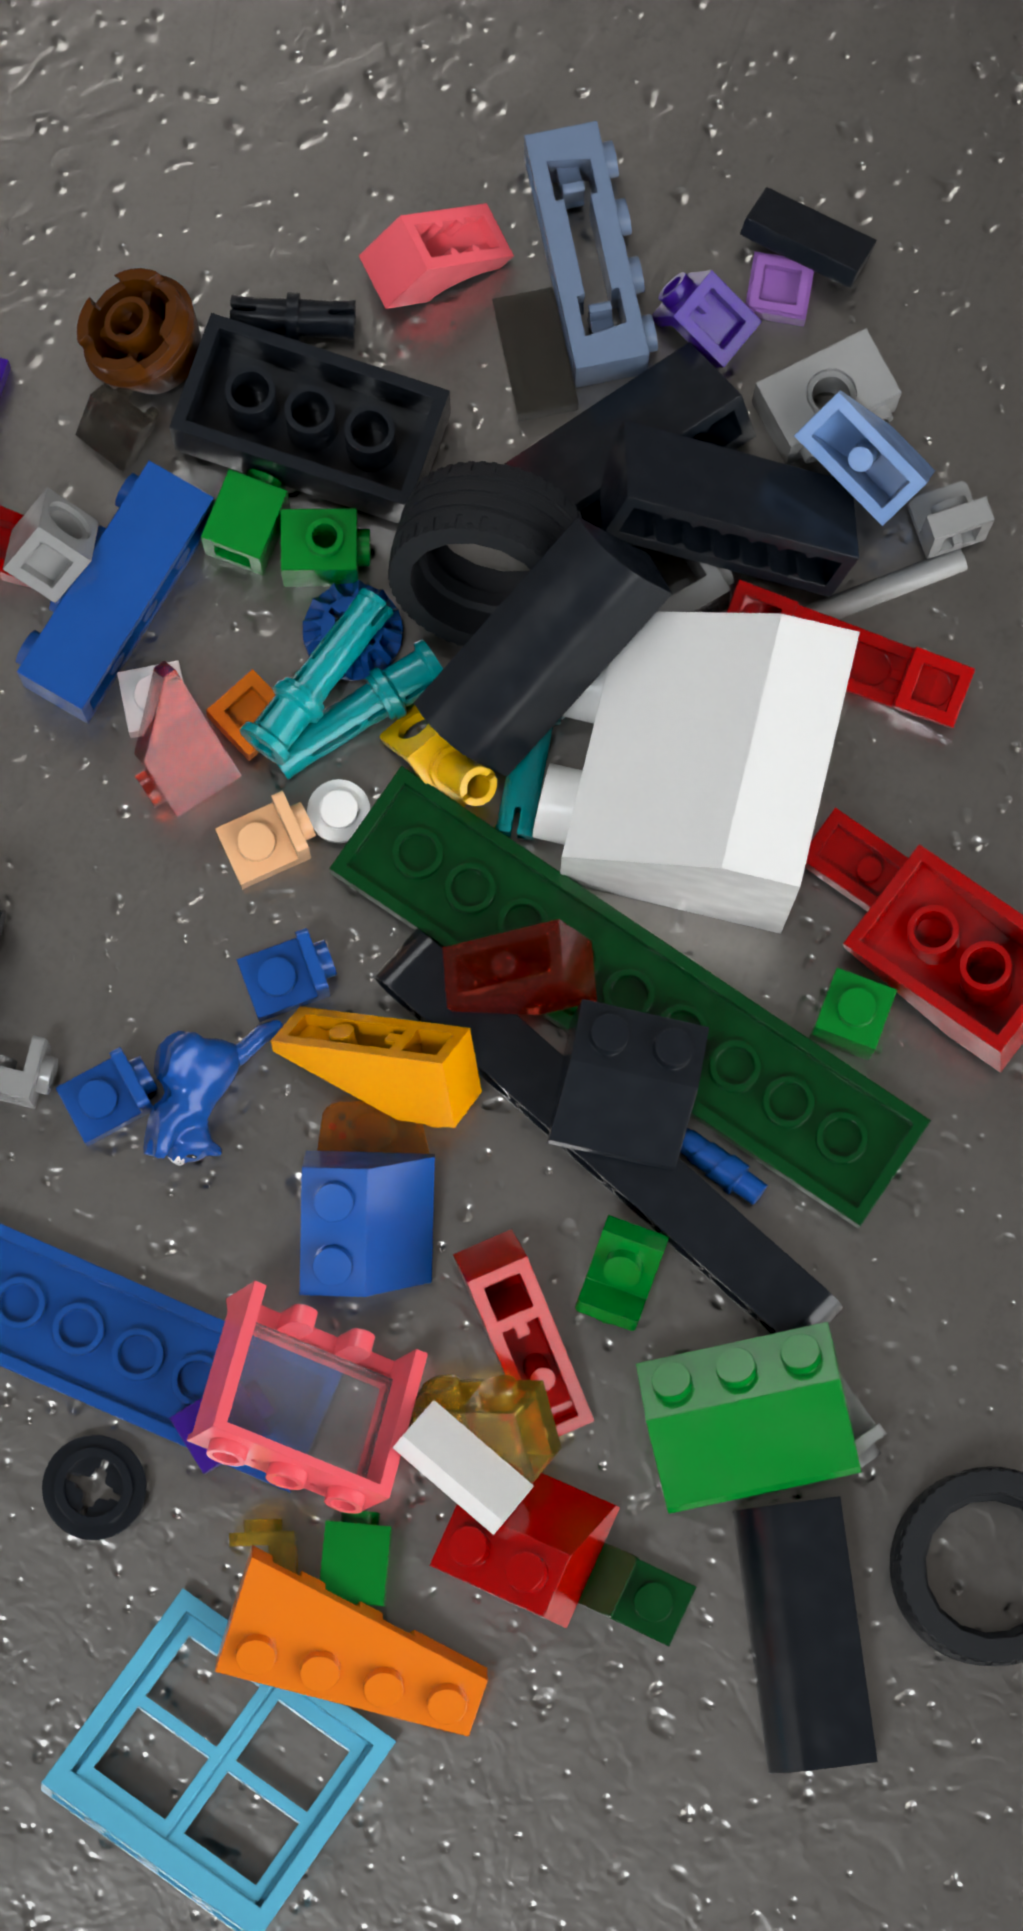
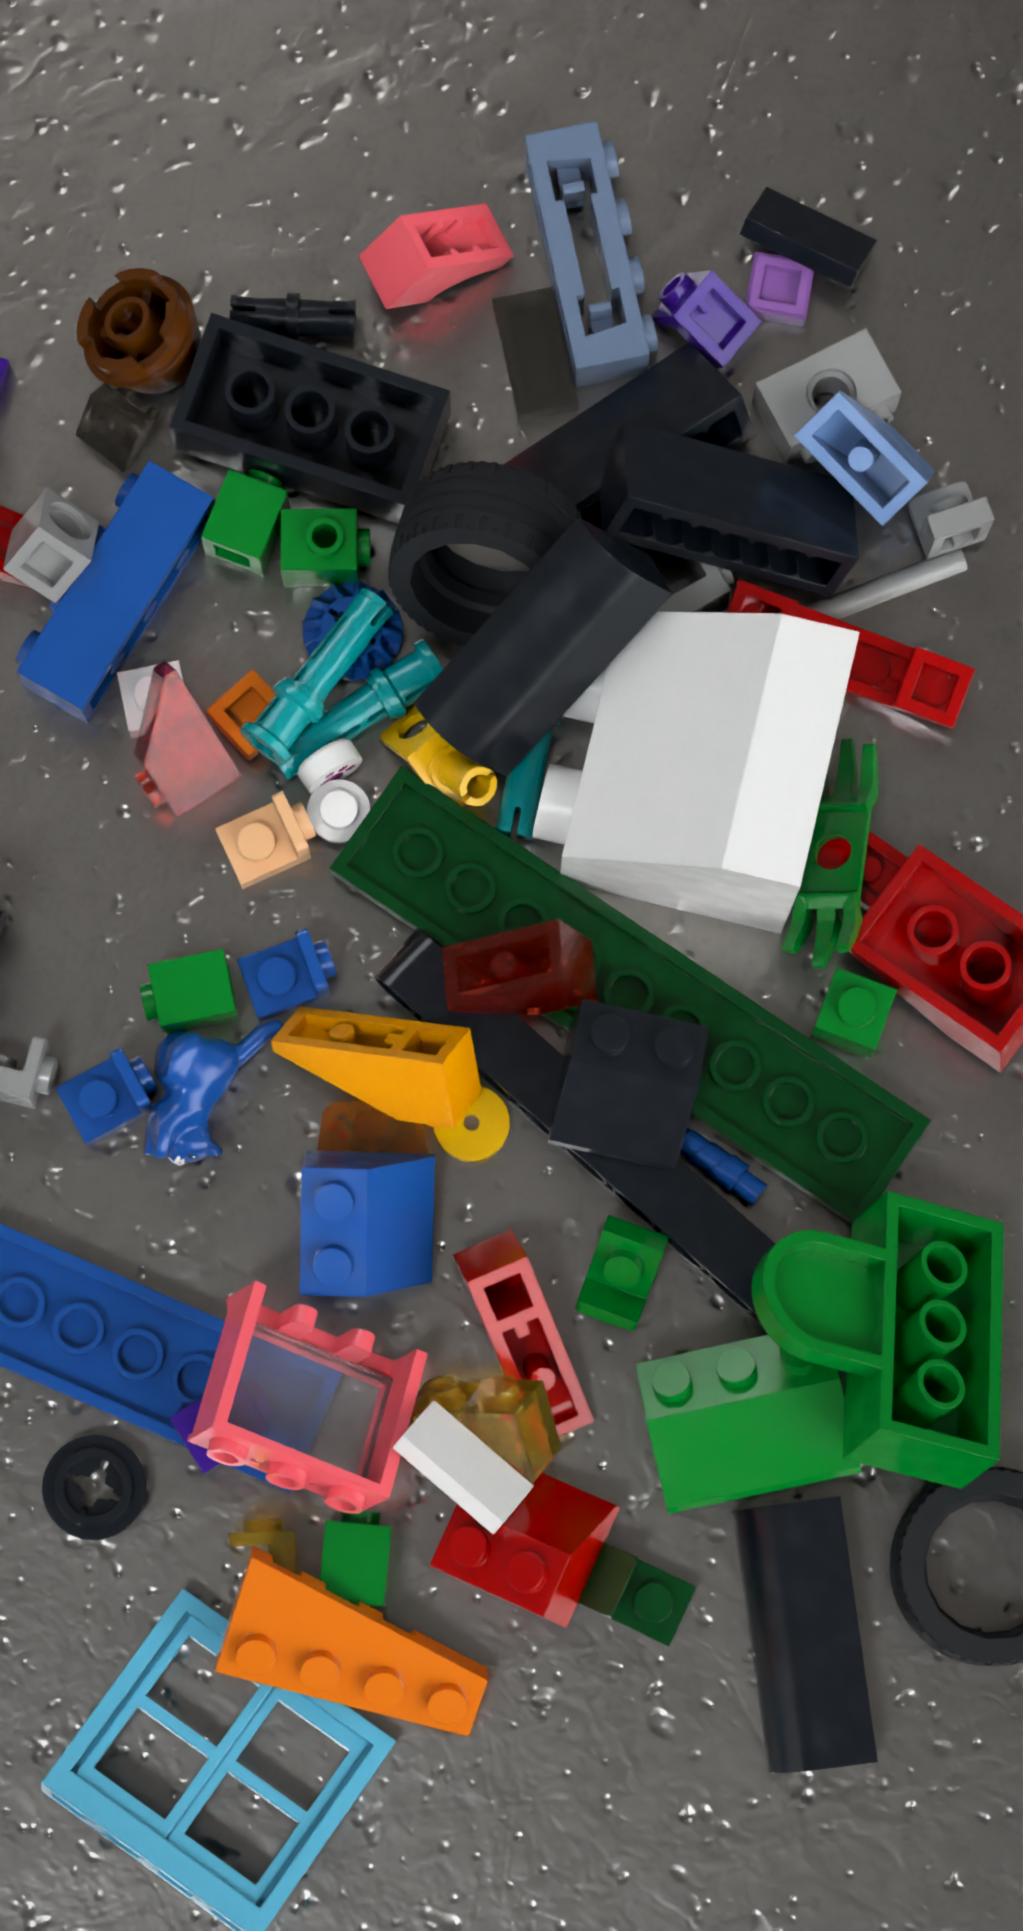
none -> green brick [139,948,240,1036]
none -> white tile [297,739,363,794]
none -> yellow wheel [433,1086,510,1162]
none -> green brick [752,1191,1004,1489]
none -> green piece [782,738,878,968]

